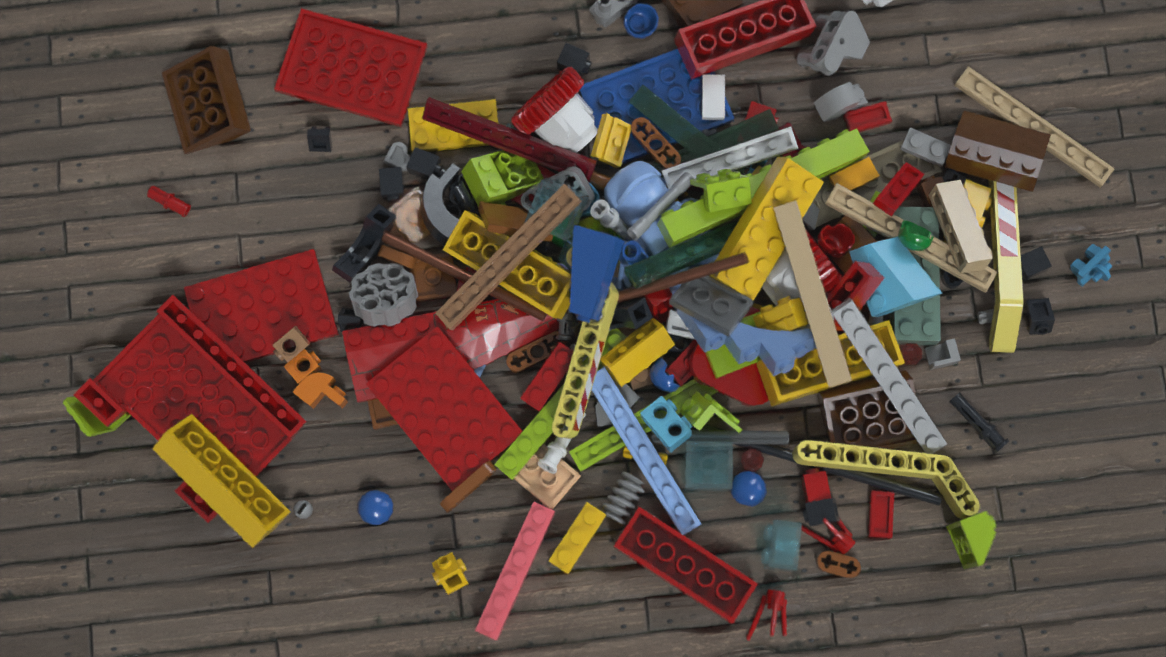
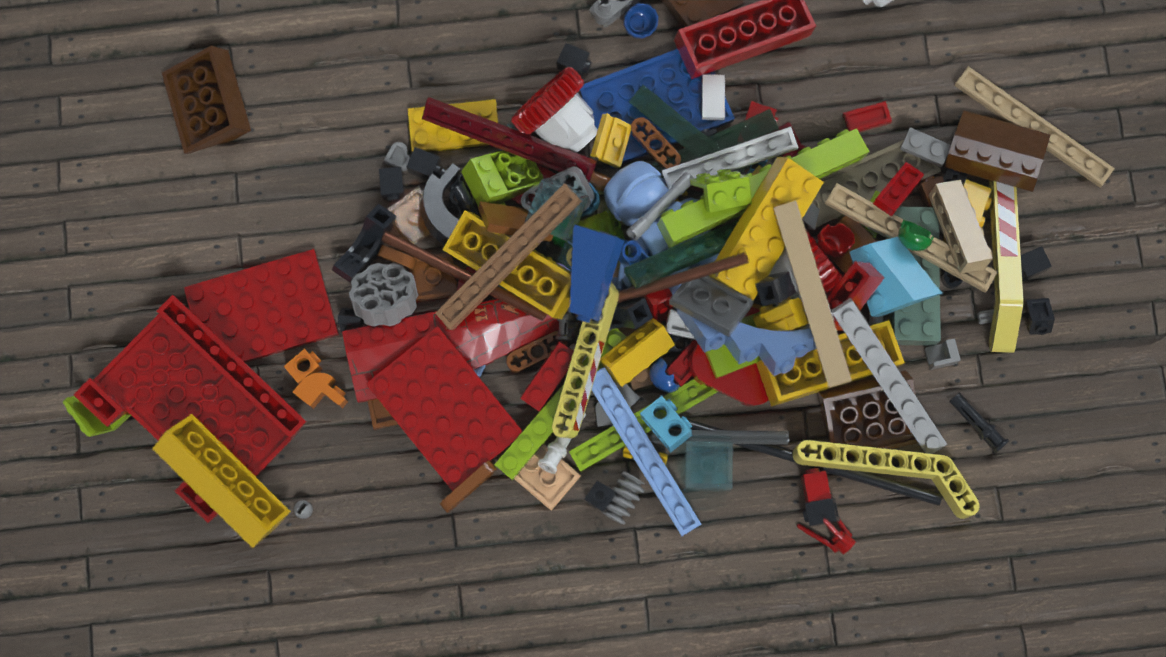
red axle [147,185,191,217] -> none
medium nougat brick [273,326,310,362] -> none
red plate [274,8,428,127] -> none
black tile [307,127,332,152] -> none
blue hair [357,490,393,525] -> none
yellow brick [432,552,469,595] -> none
coral brick [475,502,555,641] -> none
yellow brick [549,502,606,575] -> none
white pin [590,200,632,241] -> none
red brick [613,507,758,624] -> none
lime bracket [679,391,742,433] -> none
blue hair [730,471,767,507] -> none
clear red tile [741,449,764,472] -> none
red plant [746,589,787,641] -> none
clear light blue brick [761,520,802,572] -> none
light grey piece [797,11,870,76] -> none
light grey brick [814,82,868,122] -> none
dark orange beam [816,551,861,578] -> none
light orange tile [829,157,880,191] -> none
red tile [868,490,894,539] -> none
clear red tile [900,343,922,366] -> none
lime slope [946,511,996,569] -> none
dark azure hips [1070,244,1112,287] -> none
none -> black bracket [584,480,616,512]
none -> black brick [755,271,796,306]

